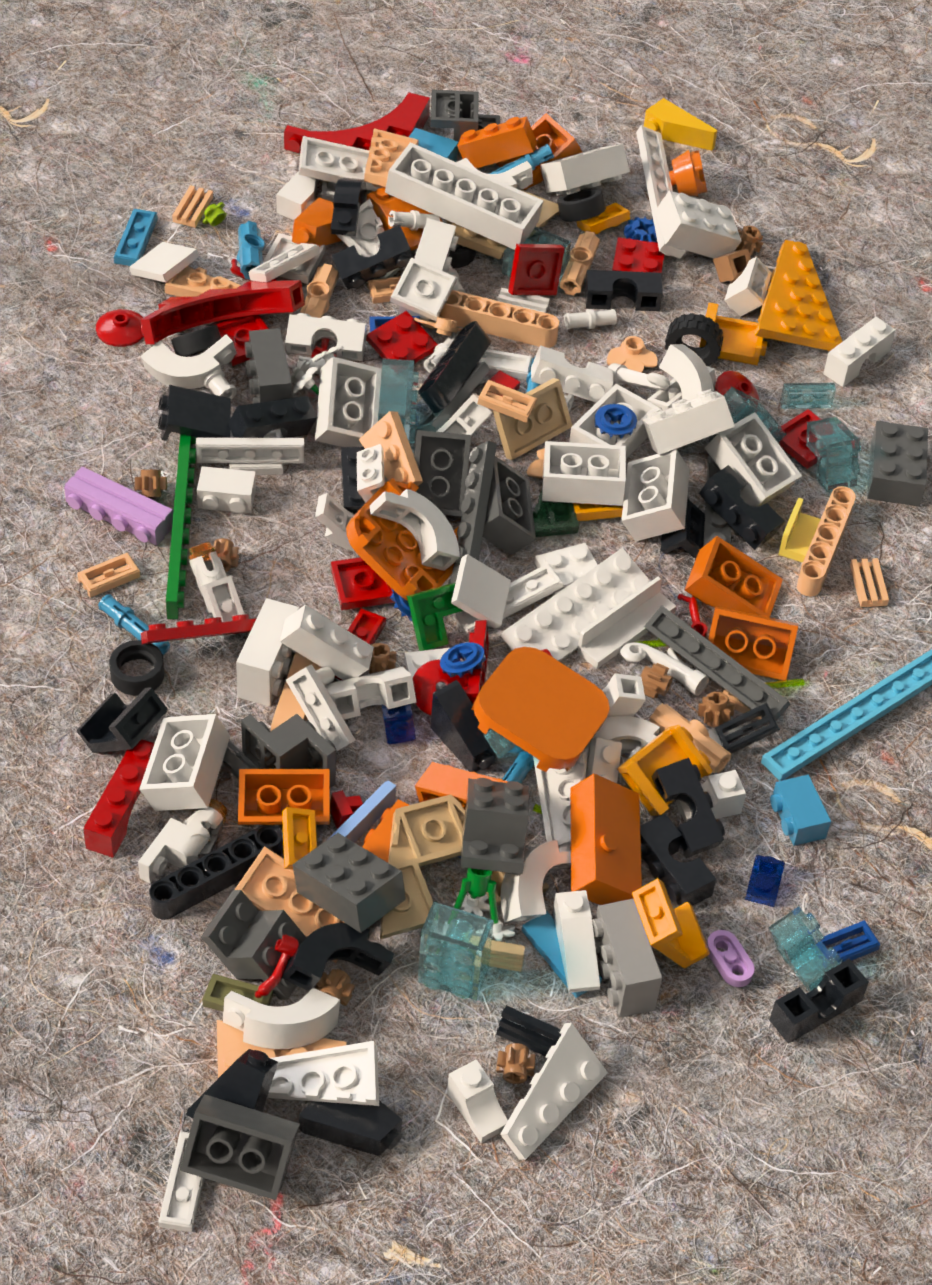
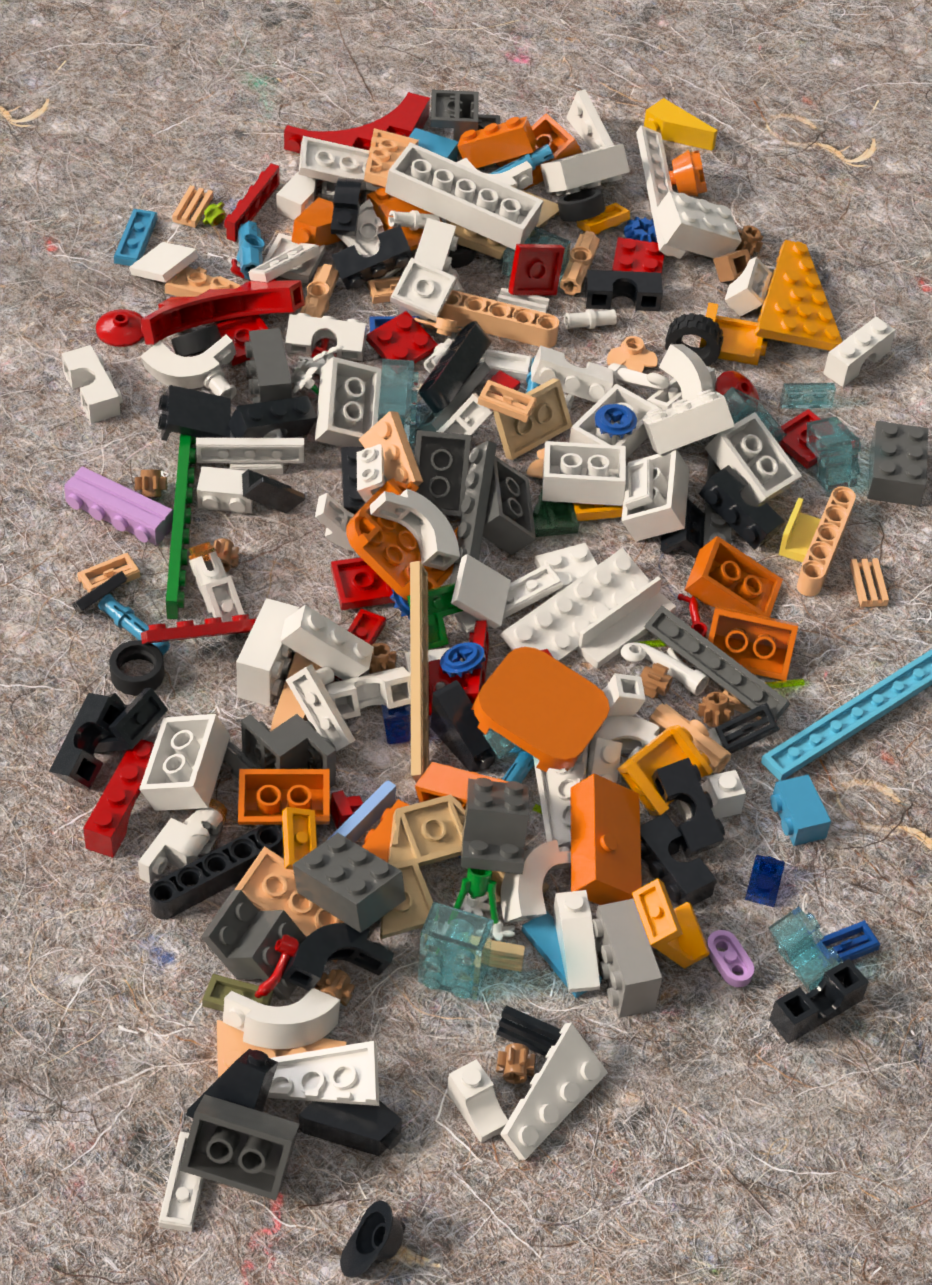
none -> black arch [49,693,126,789]
none -> white arch [61,345,123,424]
none -> black tile [71,571,127,612]
none -> red plate [224,163,280,242]
none -> black panel [242,469,305,514]
none -> black piece [340,1200,406,1278]
none -> tan tile [410,561,429,783]
none -> white wing [567,89,614,150]
none -> white tile [624,458,653,510]

